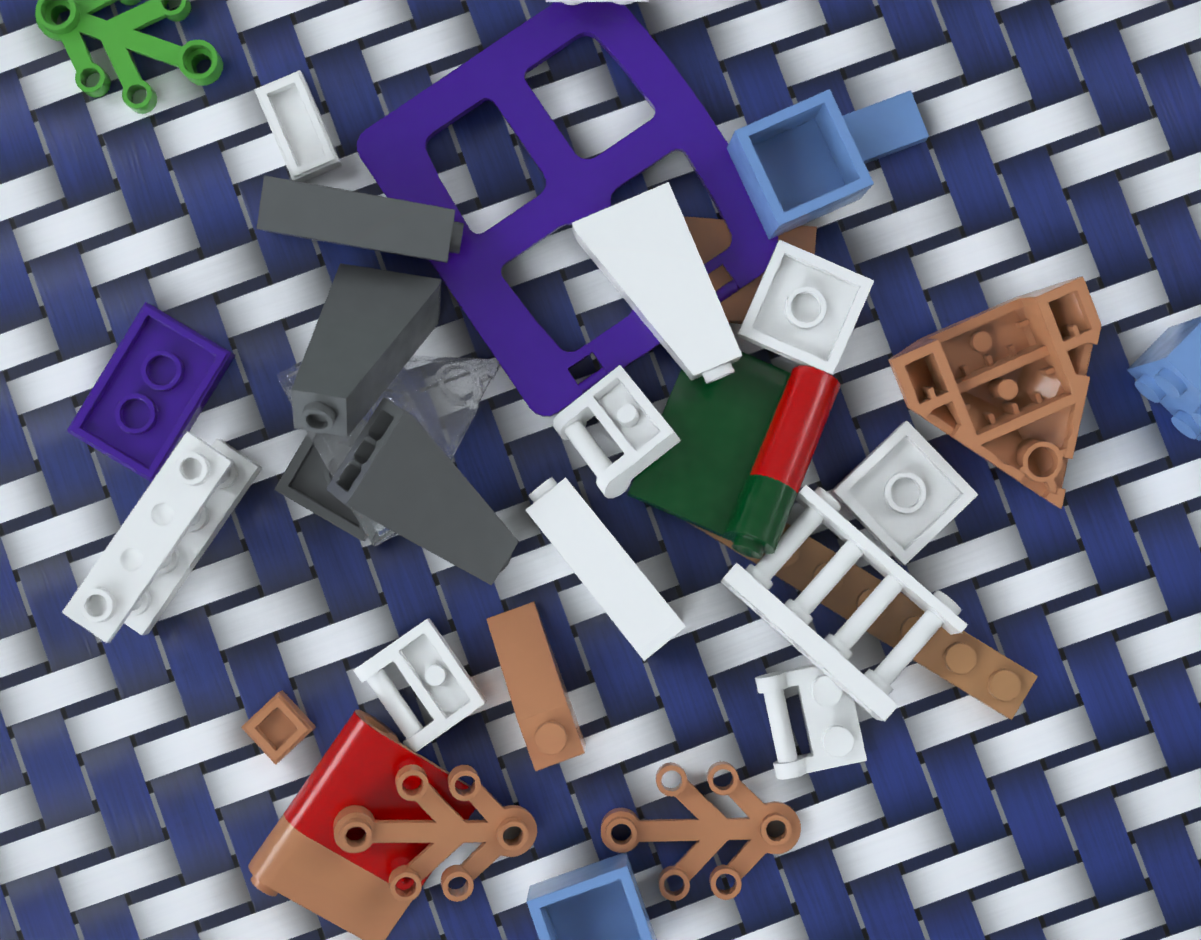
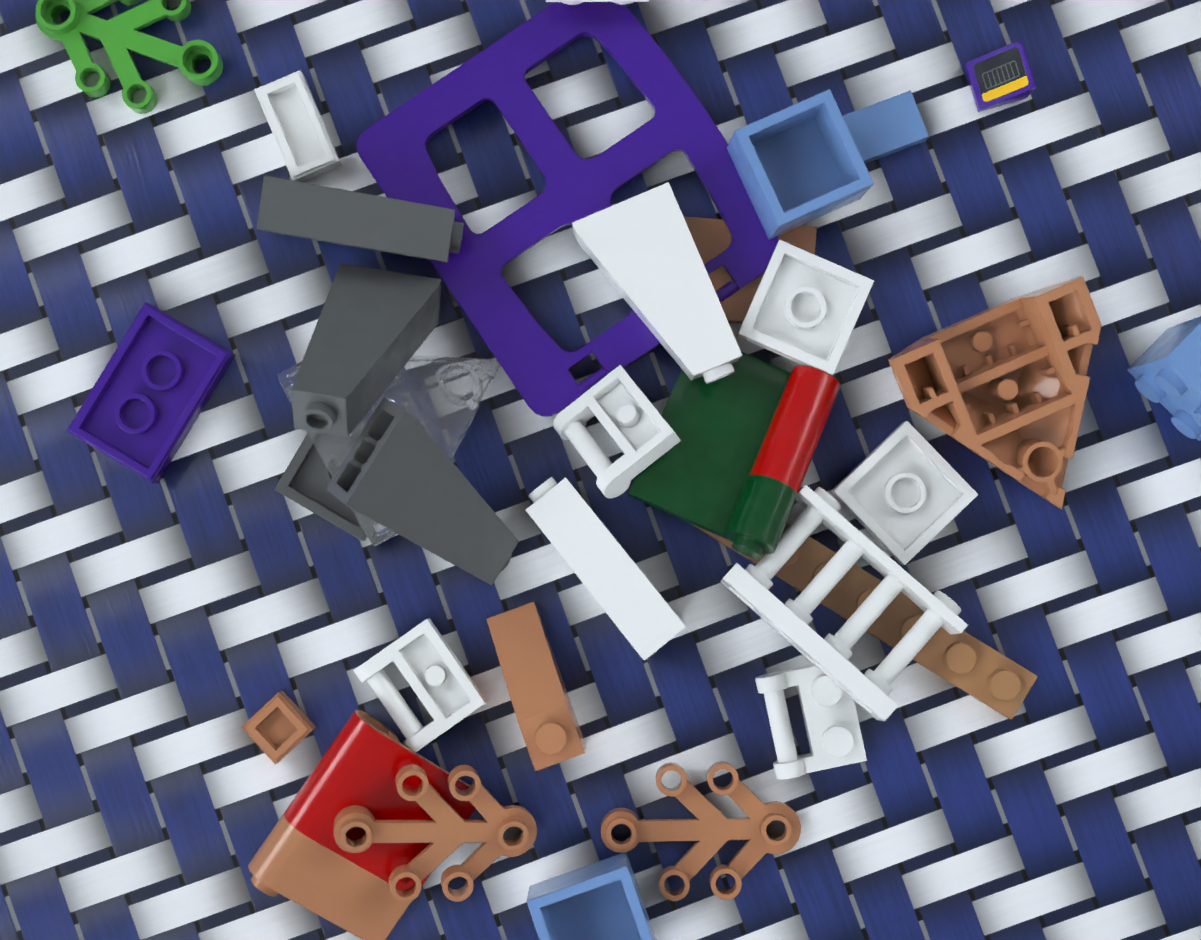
white fence [62,431,263,643] -> none
none -> slope [964,41,1036,112]

